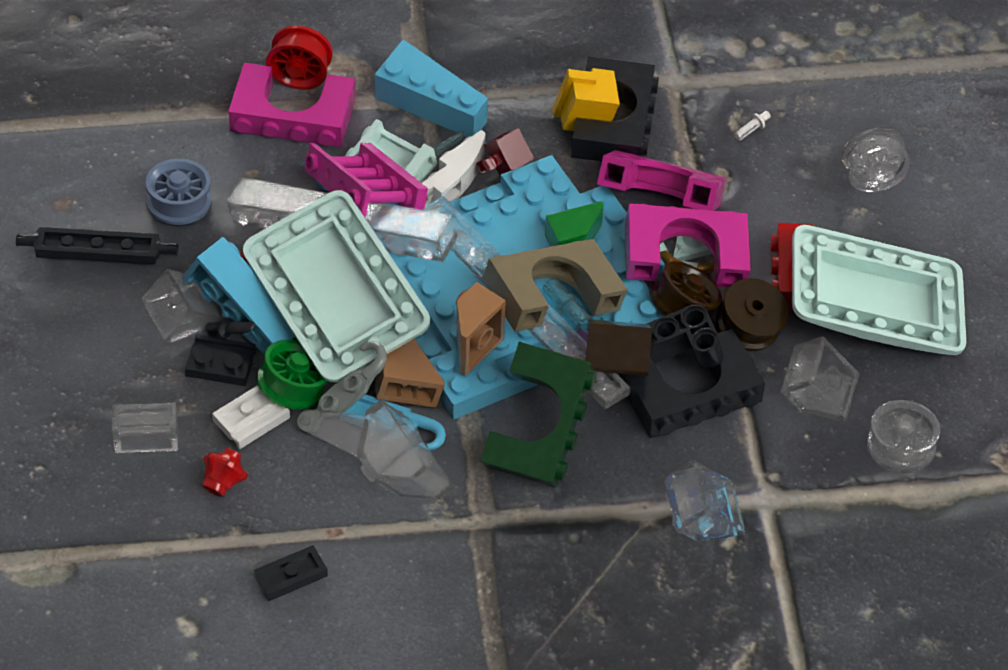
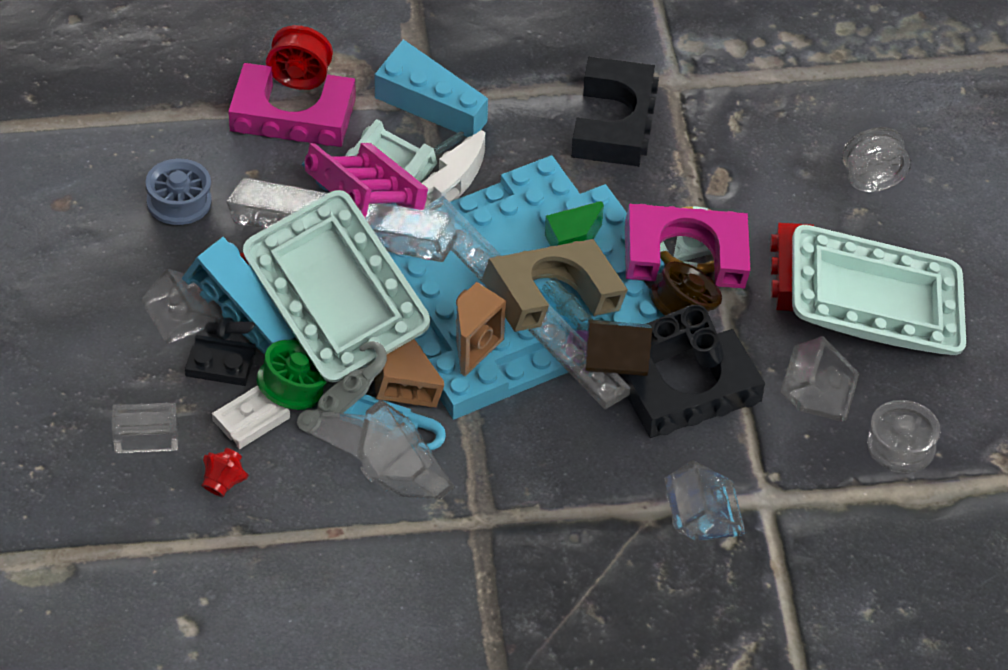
black plate [16,227,179,264] -> none
black plate [254,545,328,601] -> none
brick [476,128,534,175] -> none
dark green arch [480,342,597,488] -> none
yellow plate [552,68,620,131] -> none
dark pink arch [597,150,727,211] -> none
dark brown wheel [716,278,789,351] -> none
white piece [734,111,771,141] -> none

